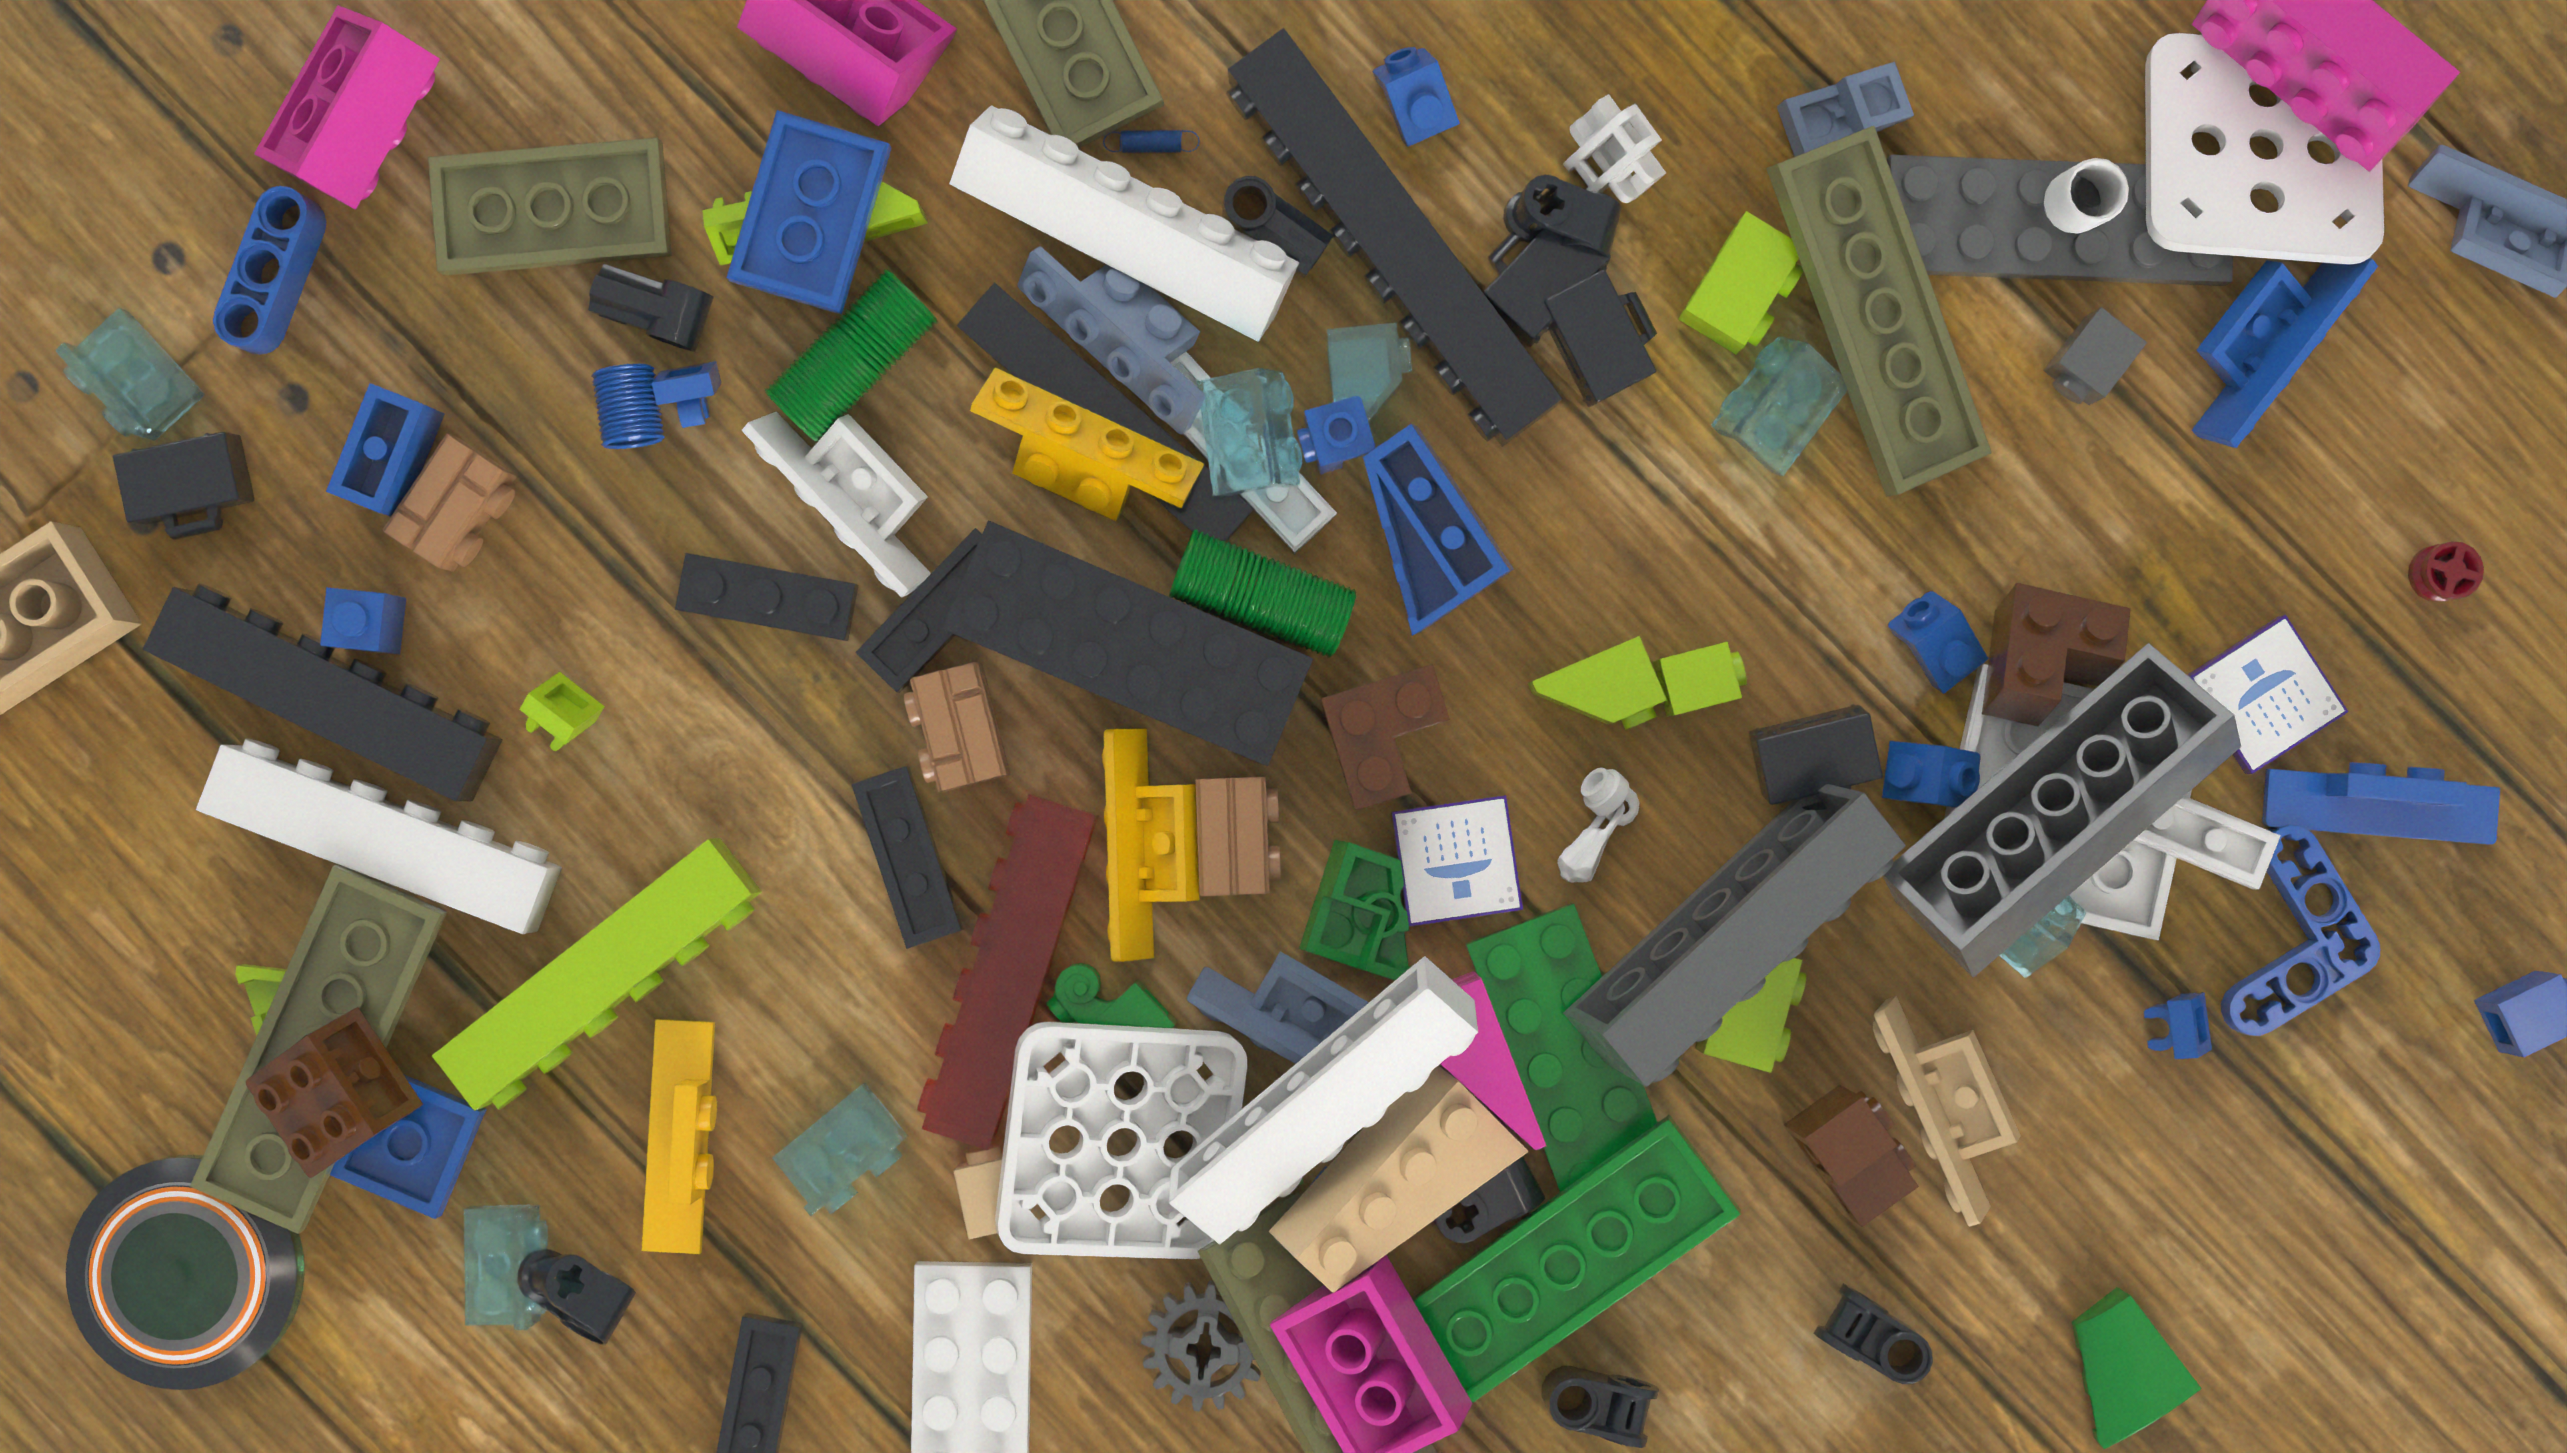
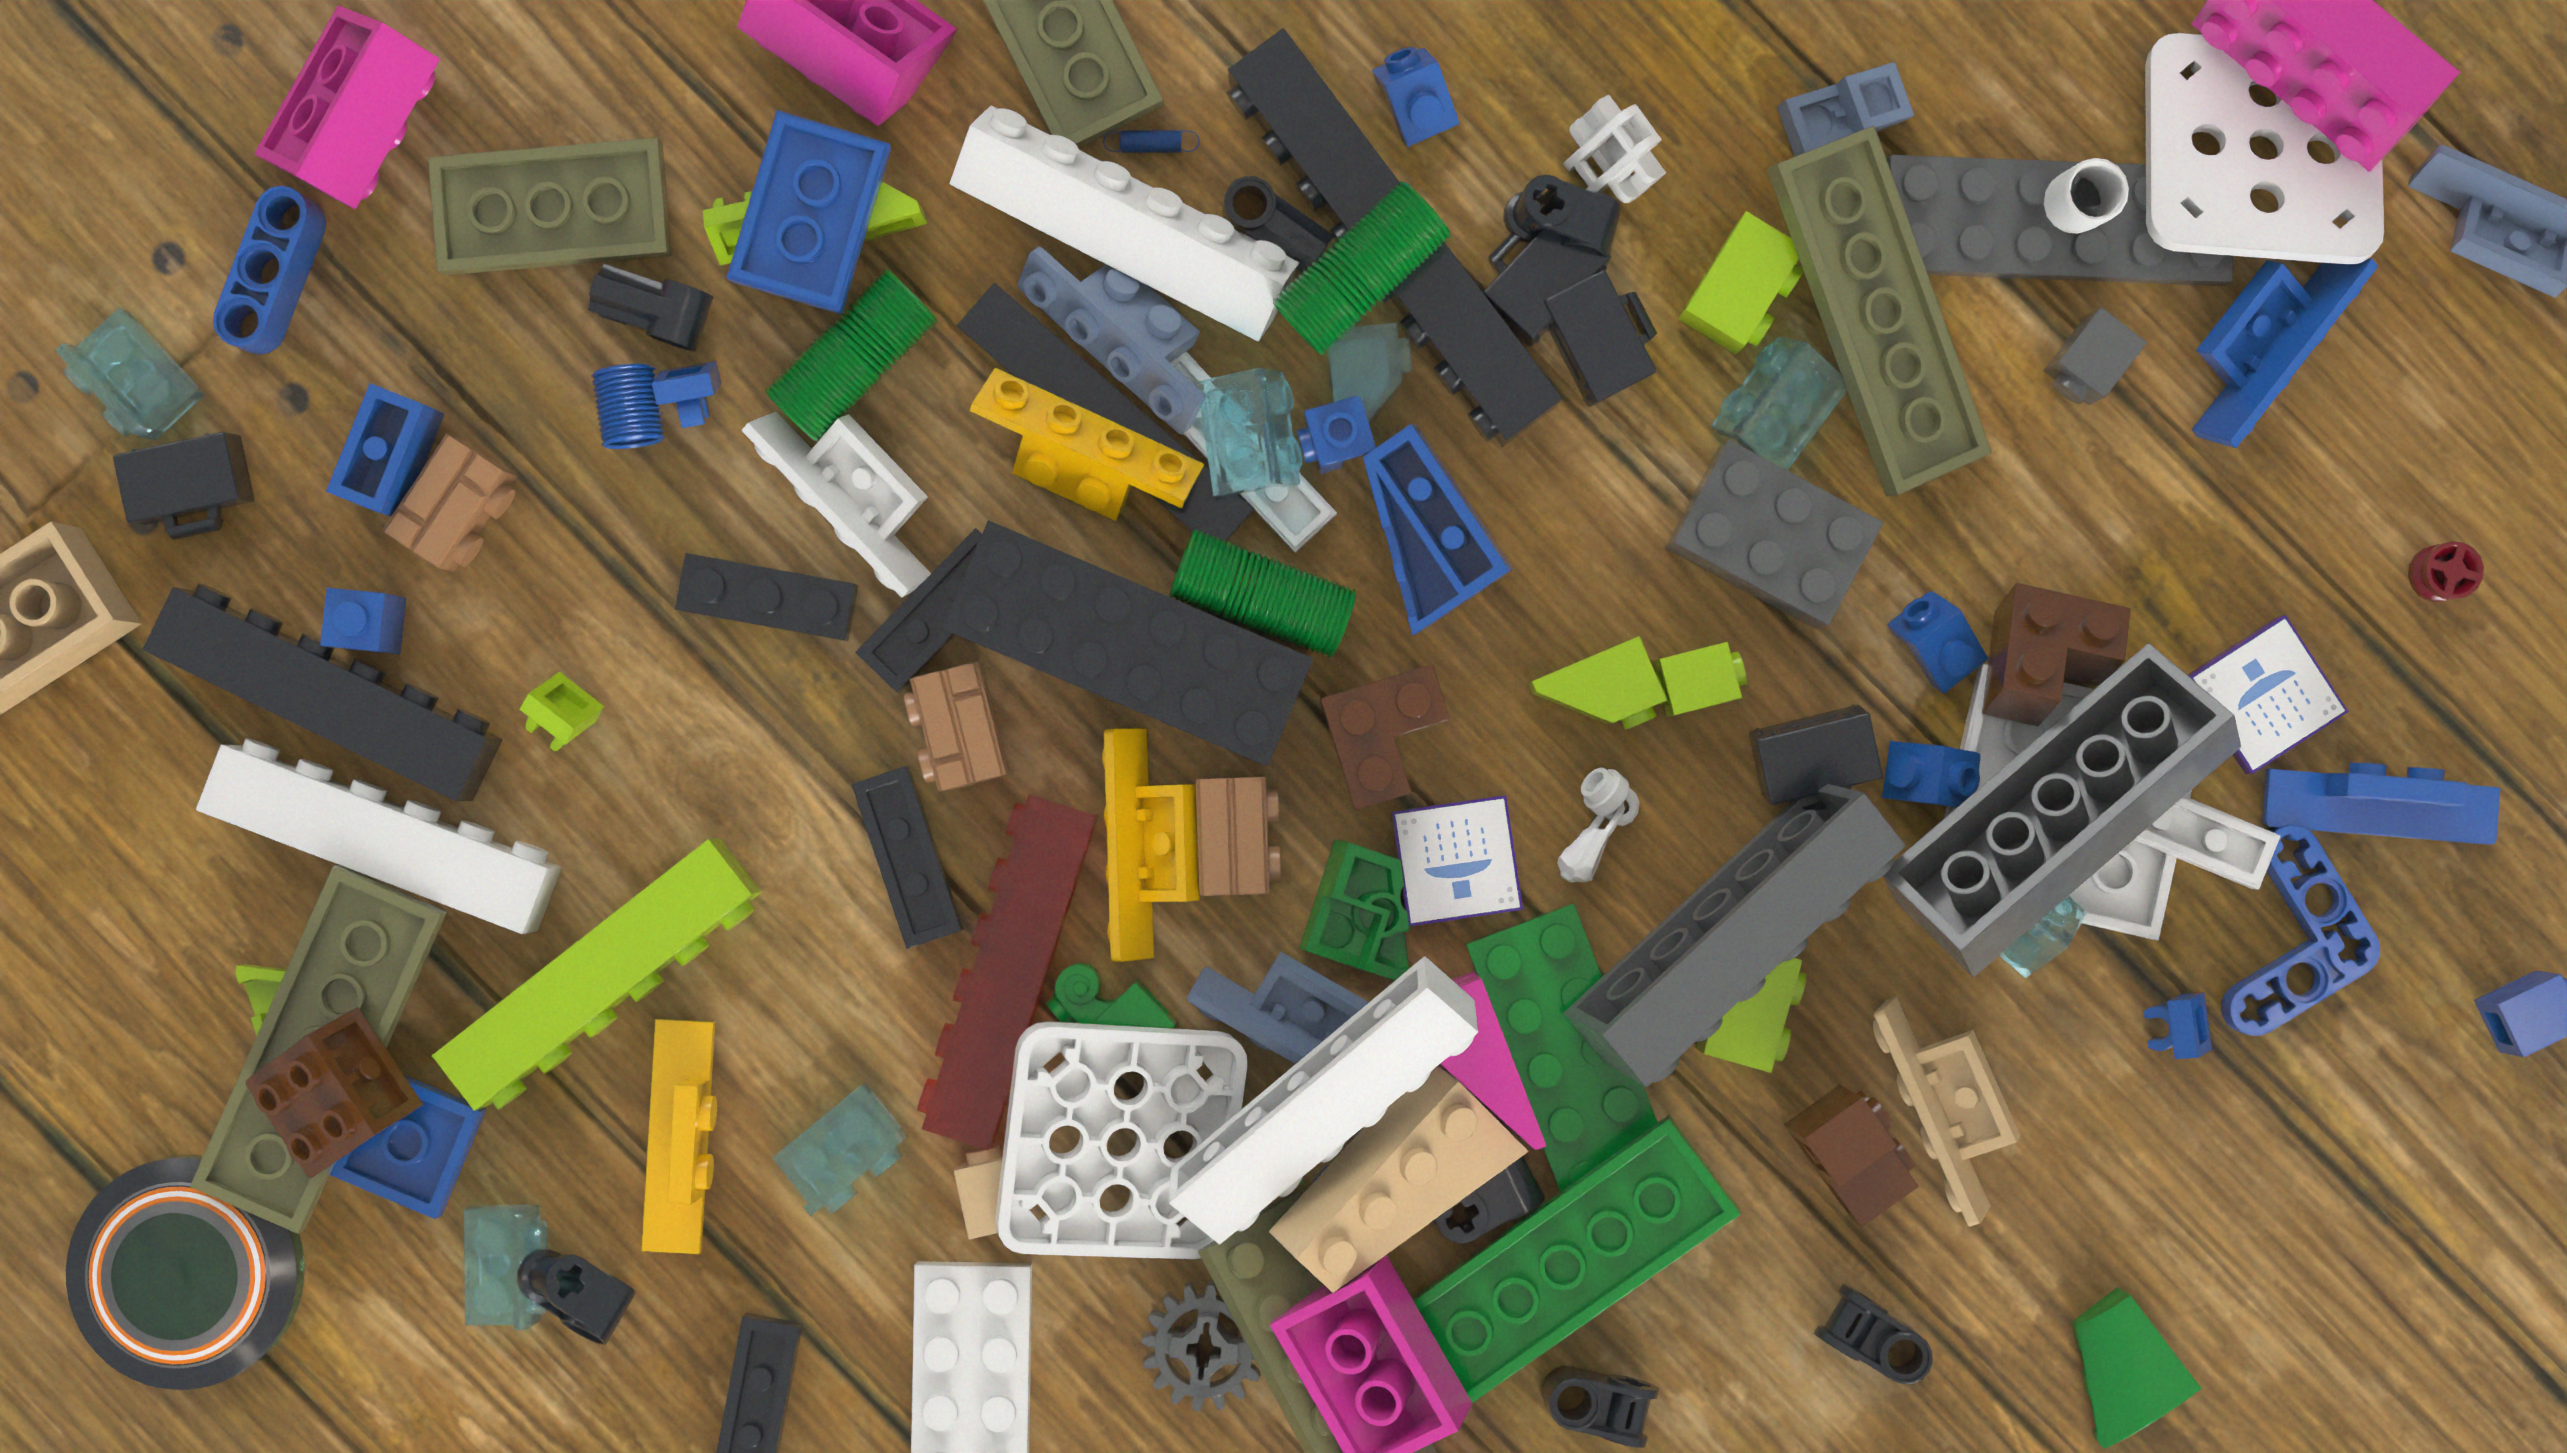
none -> green piece [1273,181,1451,355]
none -> dark grey brick [1665,440,1884,629]

